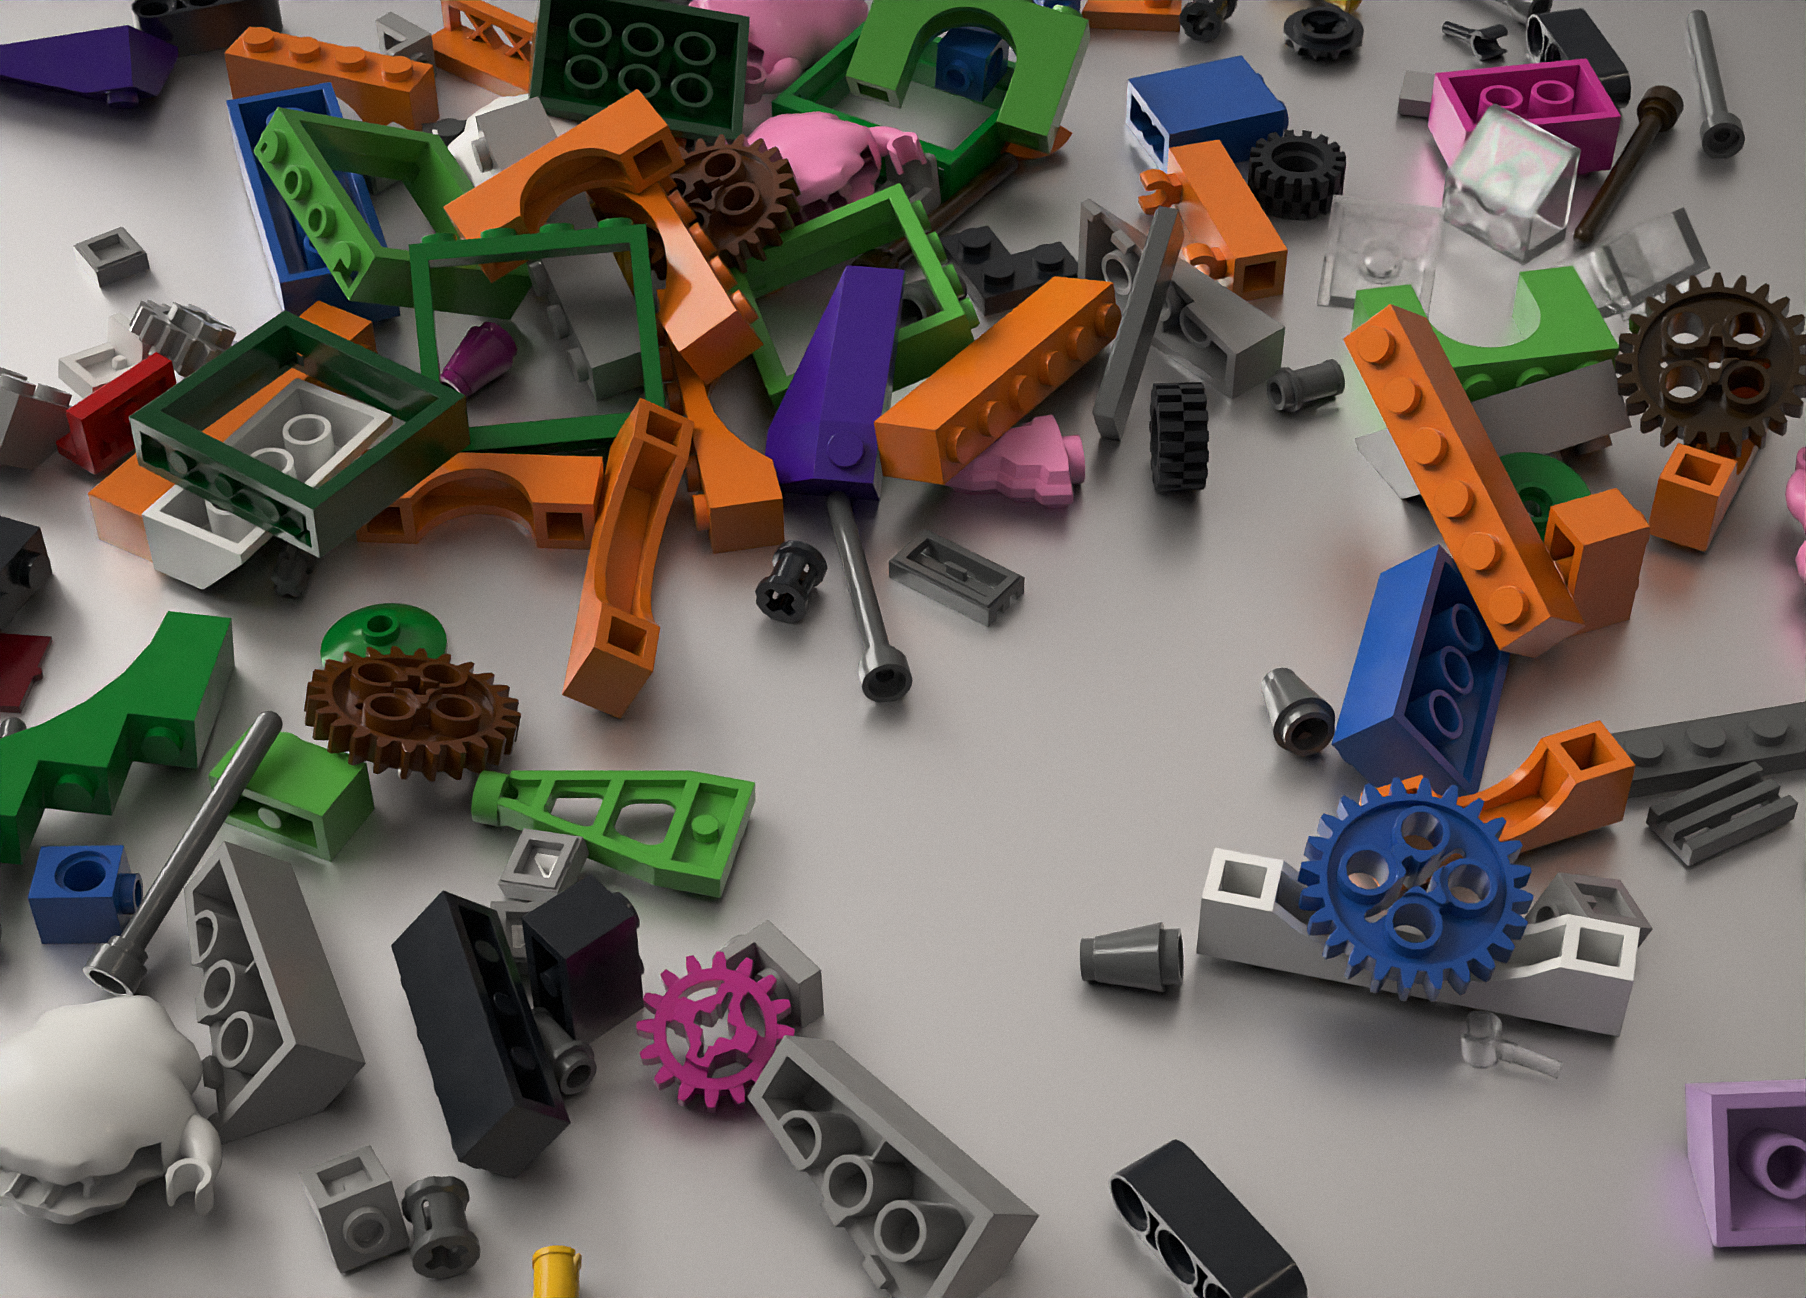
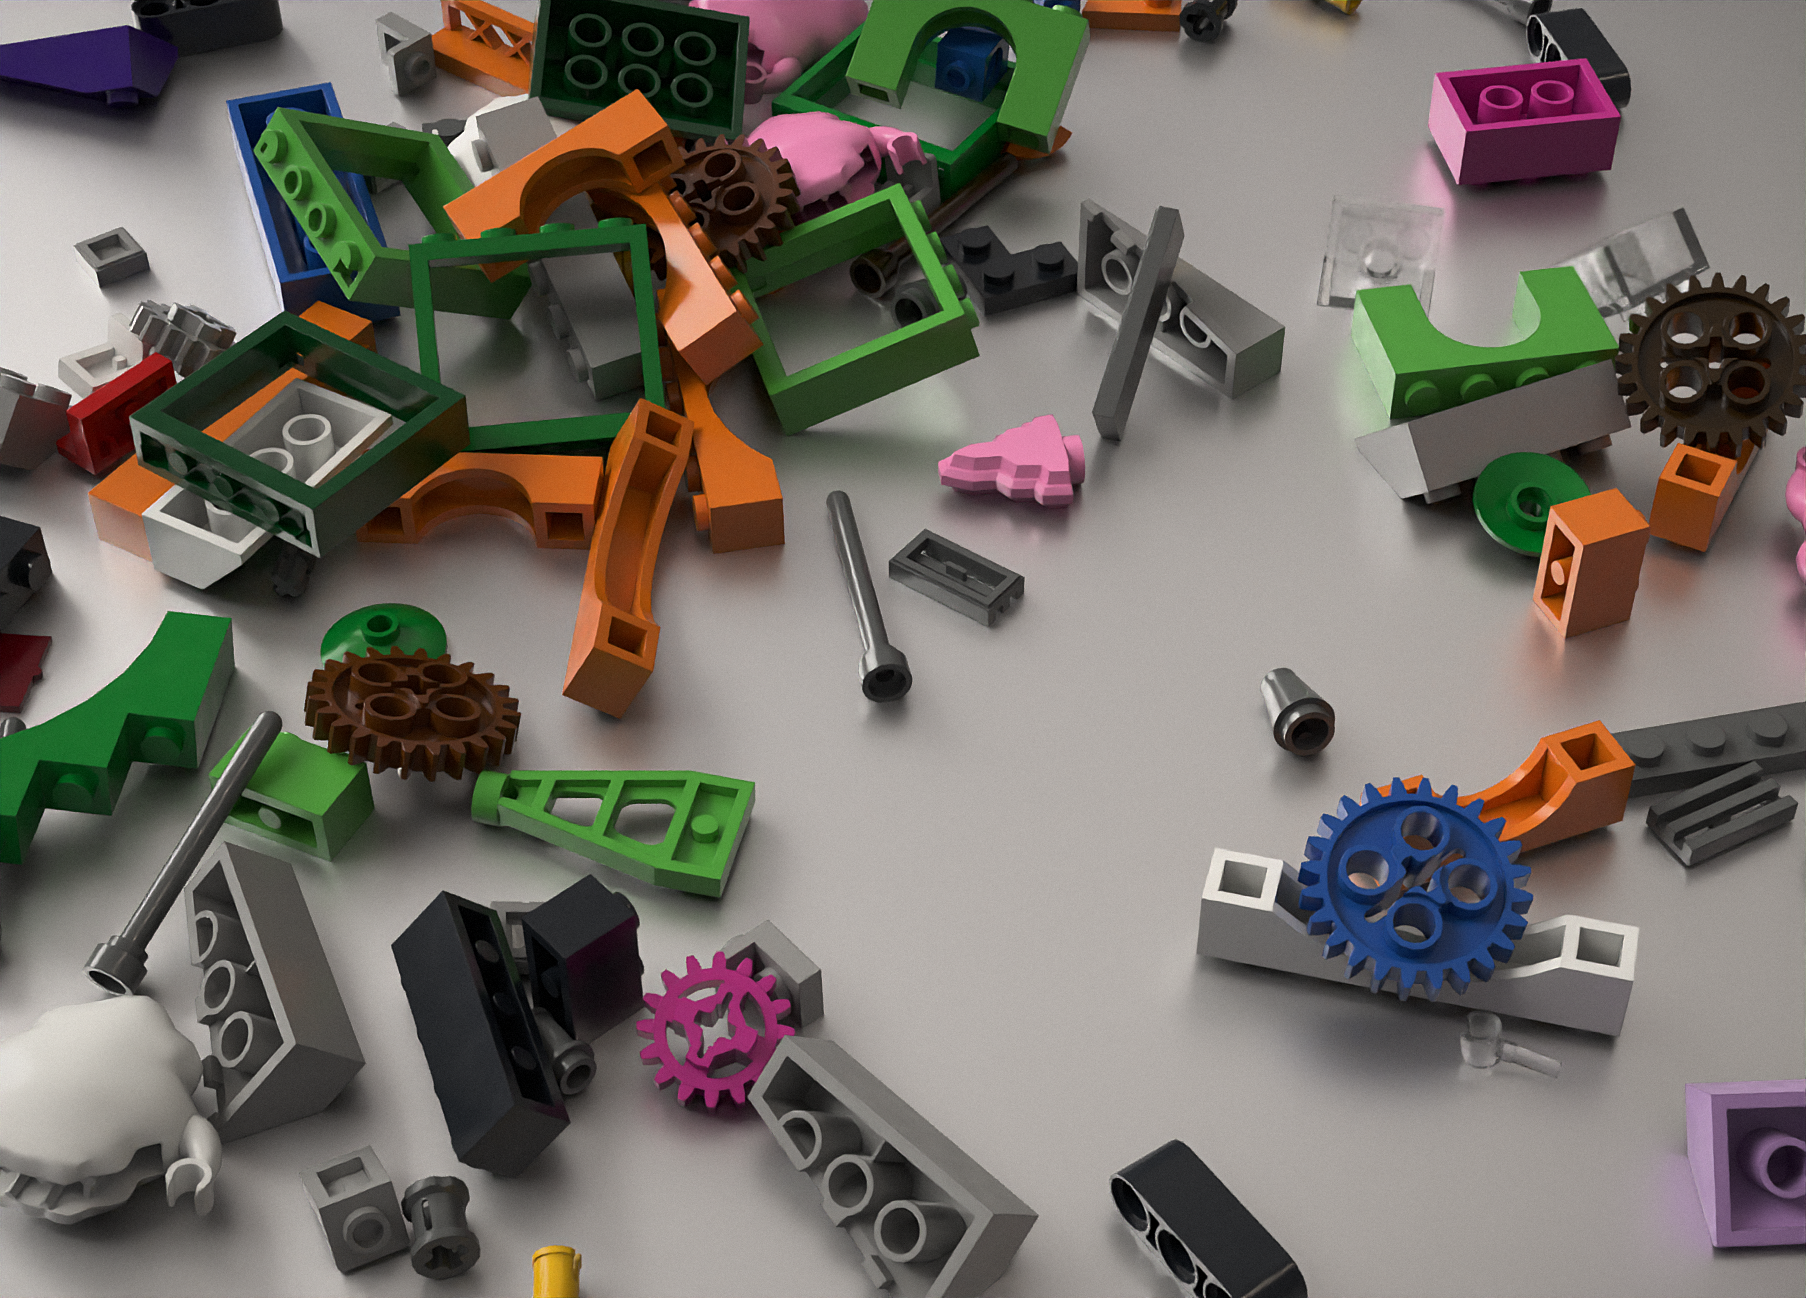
blue brick [28,845,143,944] -> none
orange arch [224,27,440,132] -> none
magenta cone [440,321,518,398] -> none
light grey tile [497,828,589,902] -> none
black bush [755,540,828,623] -> none
dark purple wedge [765,265,906,501] -> none
orange brick [874,276,1121,485] -> none
dark grey cone [1080,922,1184,993] -> none
blue brick [1125,55,1289,174] -> none
orange brick [1138,140,1288,301] -> none
black tyre [1149,382,1209,491] -> none
black tyre [1247,130,1346,220] -> none
dark grey pin [1267,359,1345,413] -> none
black gear [1283,6,1364,61] -> none
blue slope [1332,544,1511,797] -> none
orange brick [1343,304,1586,658] -> none
light grey tile [1397,71,1435,118] -> none
clear slope [1440,103,1581,266] -> none
black hand [1442,21,1508,60] -> none
light grey bracket [1525,872,1653,948] -> none
dark brown piece [1573,85,1684,247] -> none
dark grey piece [1687,10,1745,159] -> none

